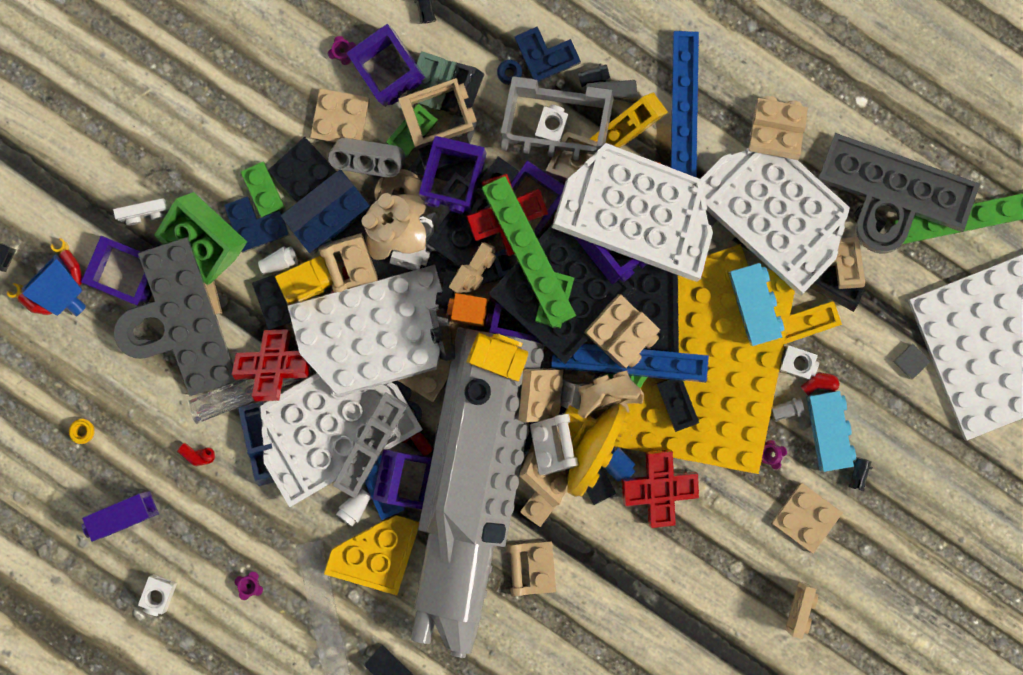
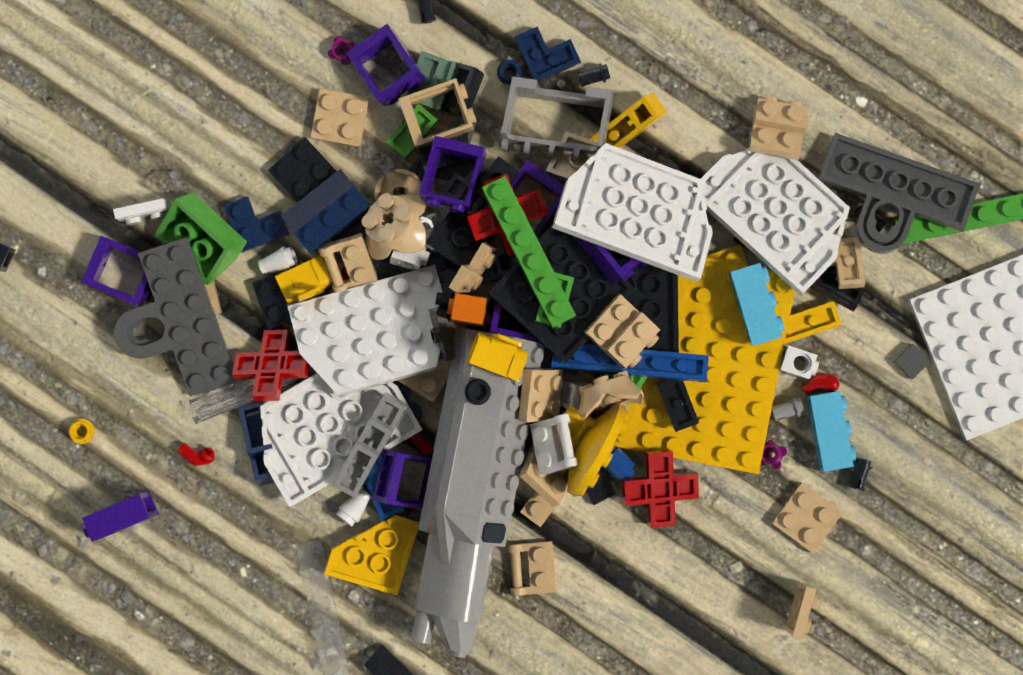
blue torso [7,238,86,317] -> none
white brick [138,574,177,616] -> none
magenta plate [234,571,263,600] -> none
bright green plate [241,161,285,218] -> none
light grey beam [328,138,406,177] -> none
white brick [535,105,568,142] -> none
dark grey slope [585,80,638,103] -> none
blue plate [671,31,699,178] -> none

